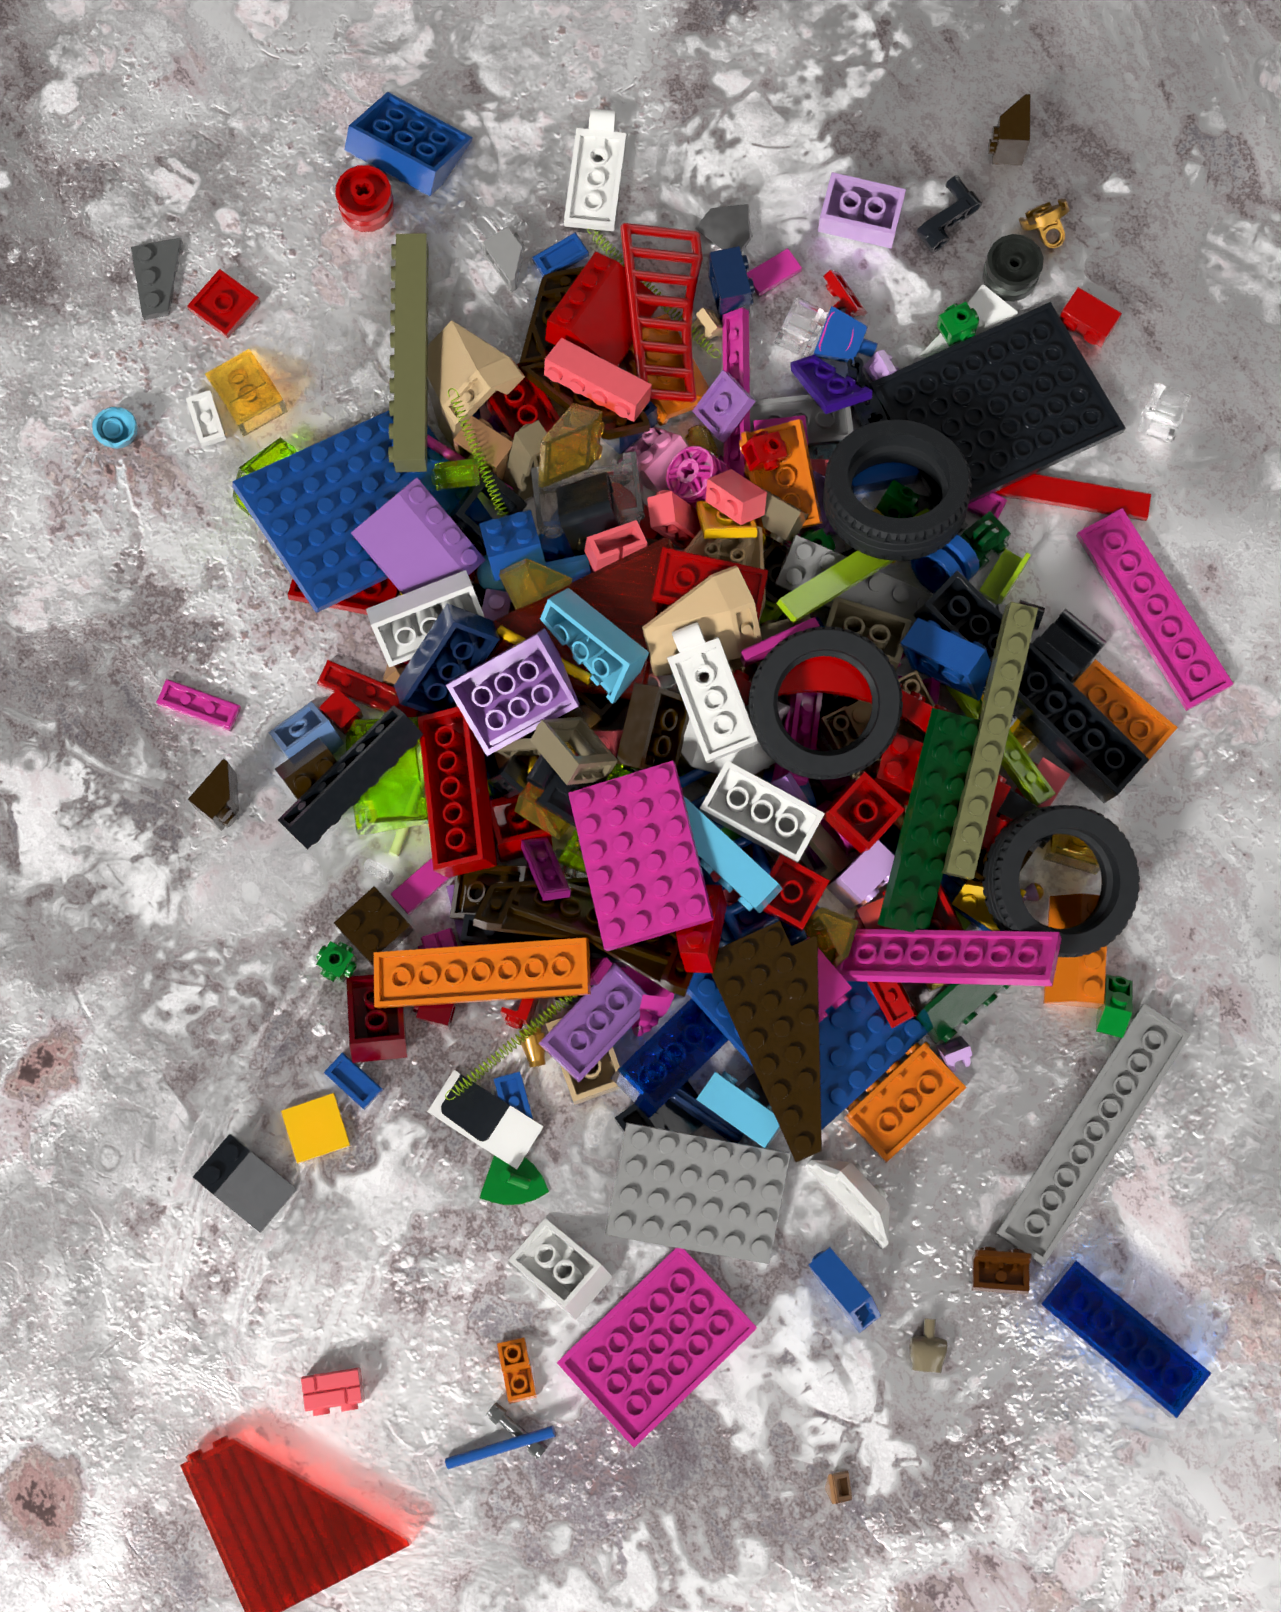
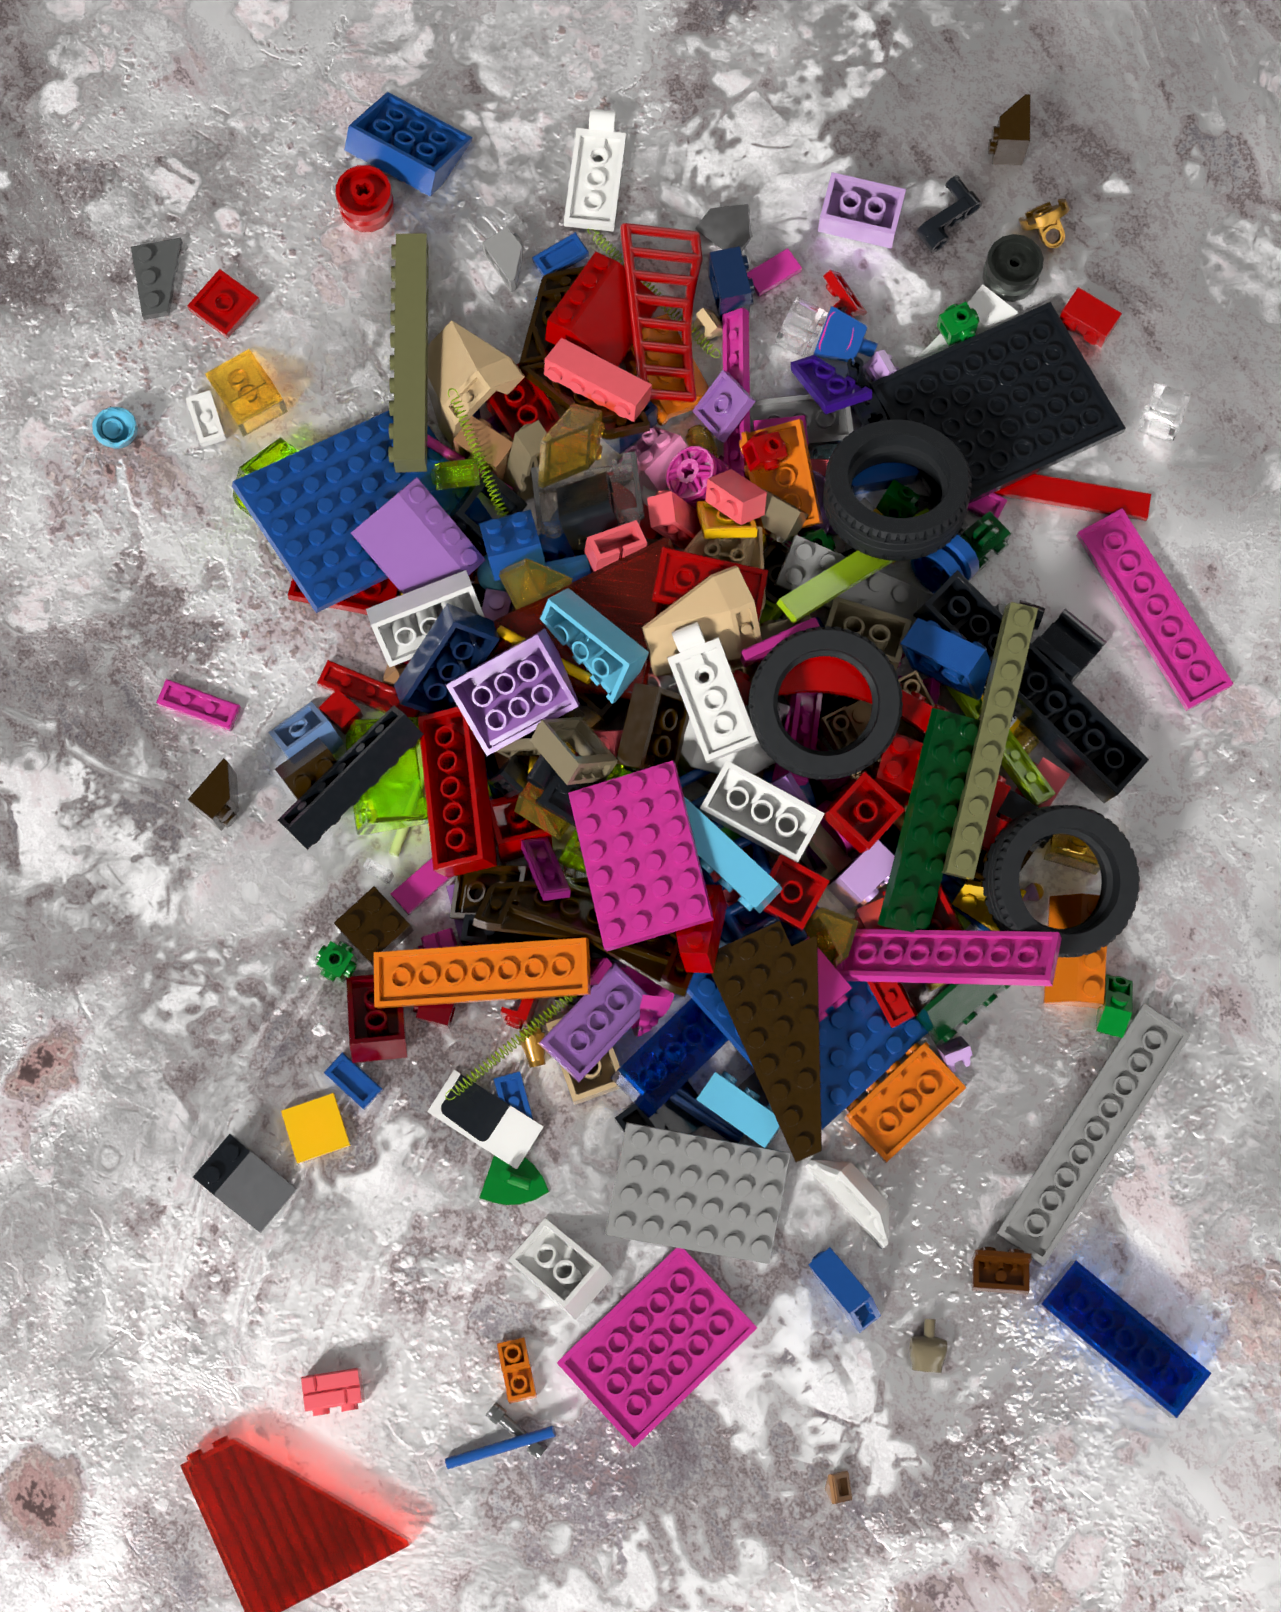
lime panel [979,549,1031,605] -> none
orange plate [1073,659,1178,768] -> none

